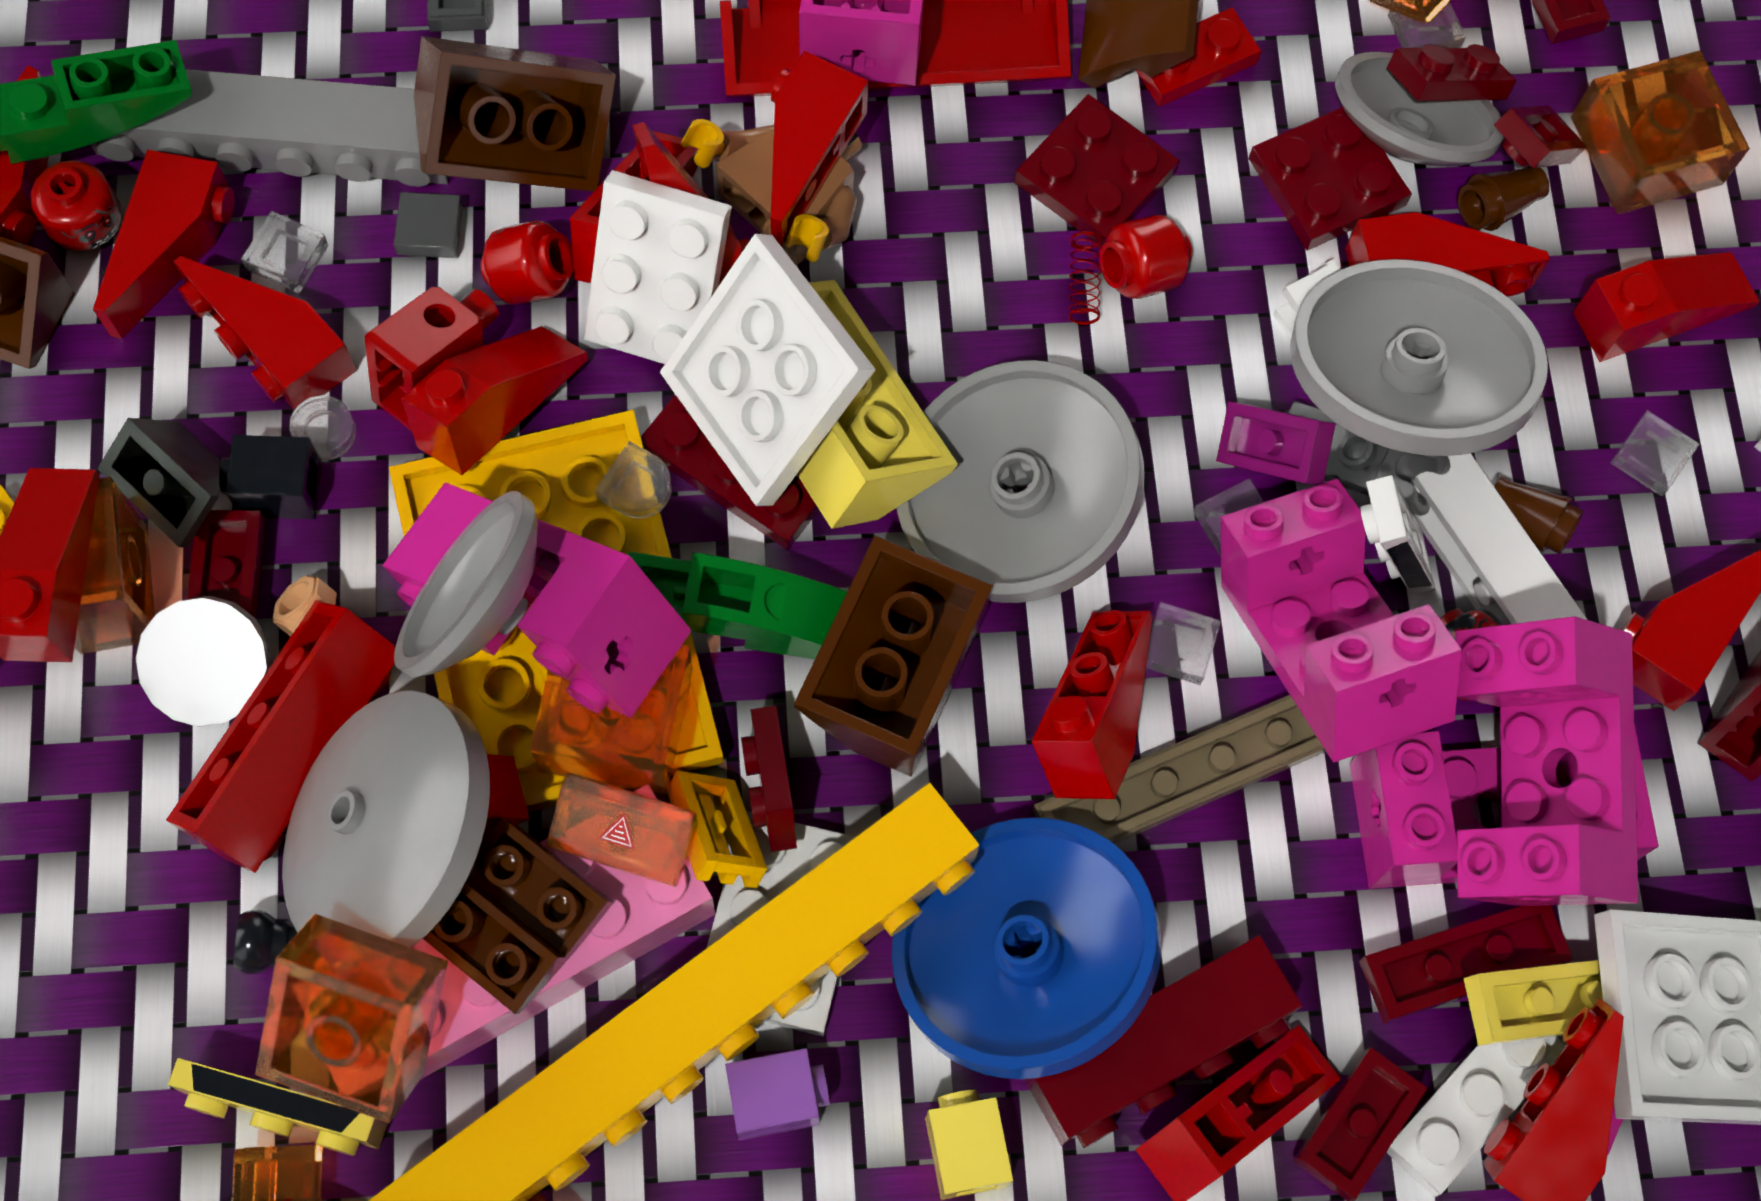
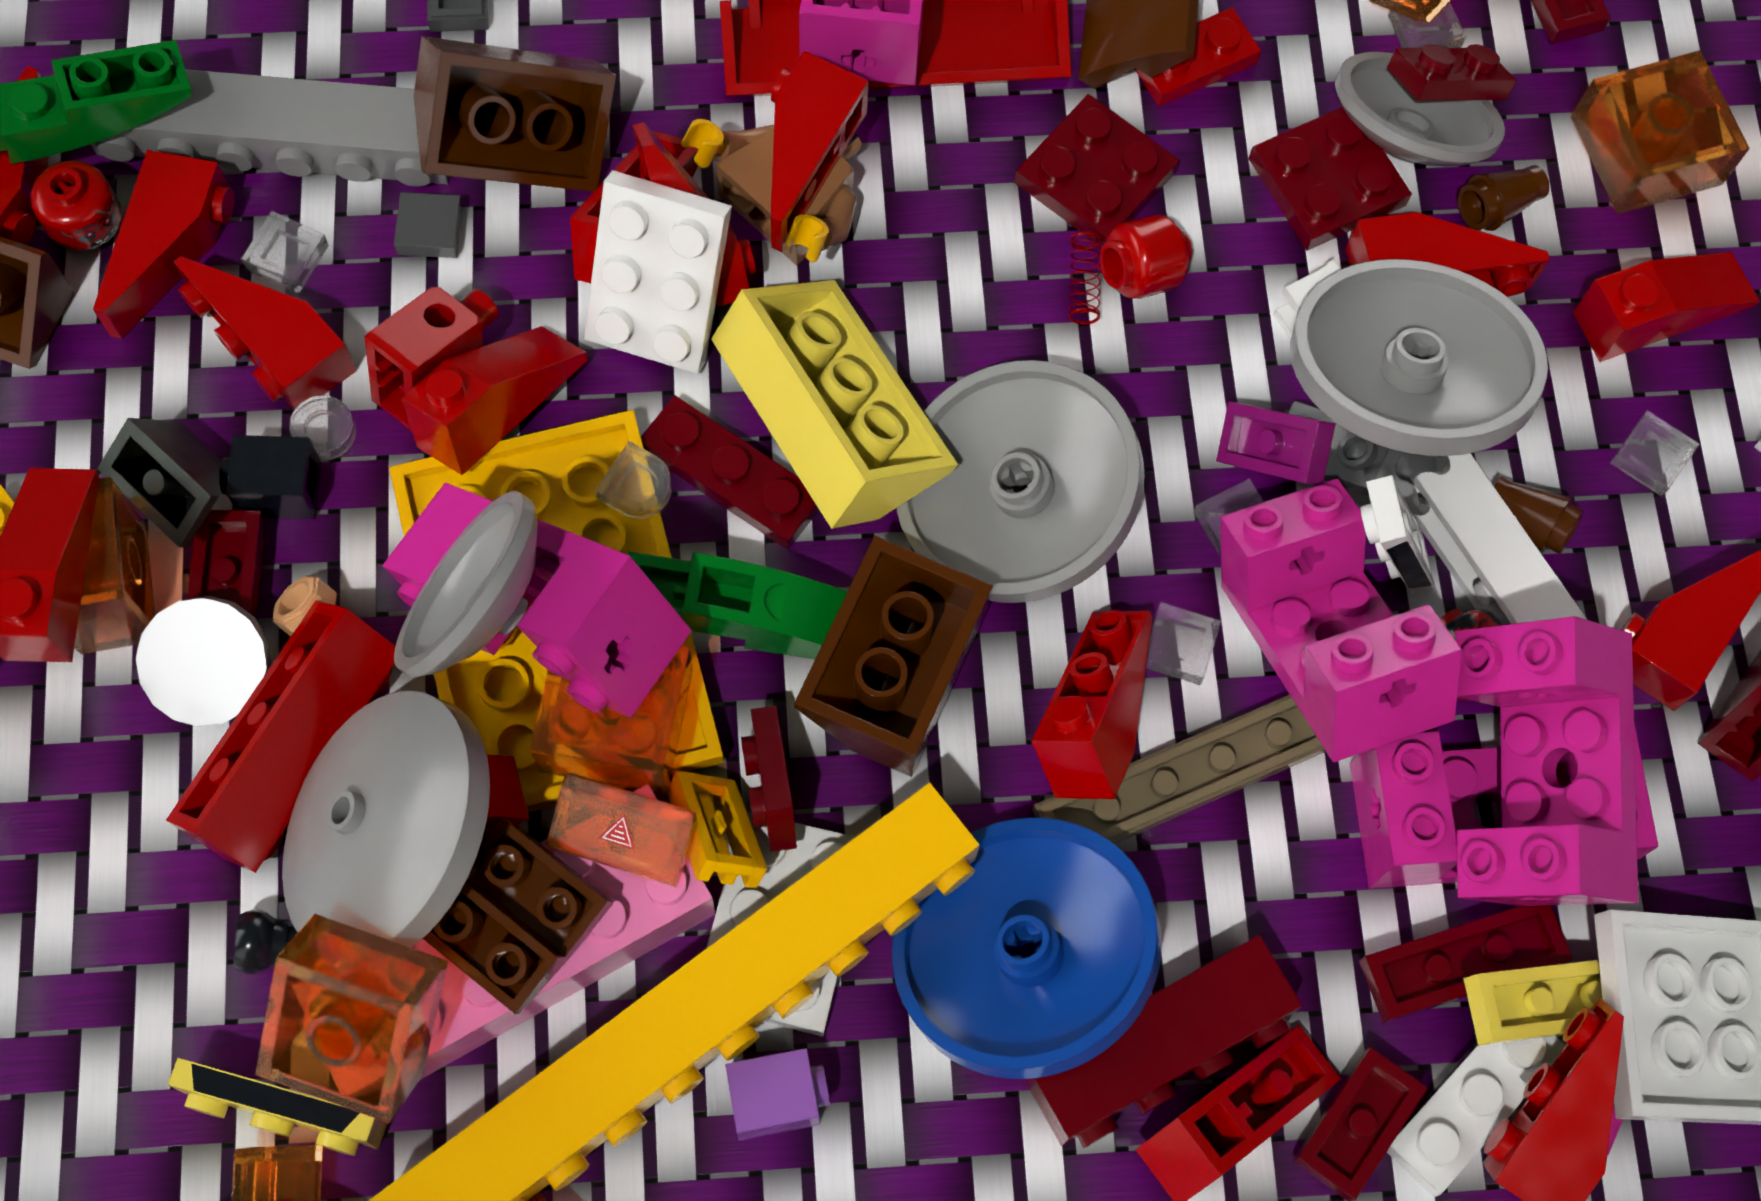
red head [481,220,574,305] -> none
white plate [660,234,876,506] -> none
light yellow brick [925,1090,1013,1200] -> none
dark red plate [1494,105,1587,168] -> none

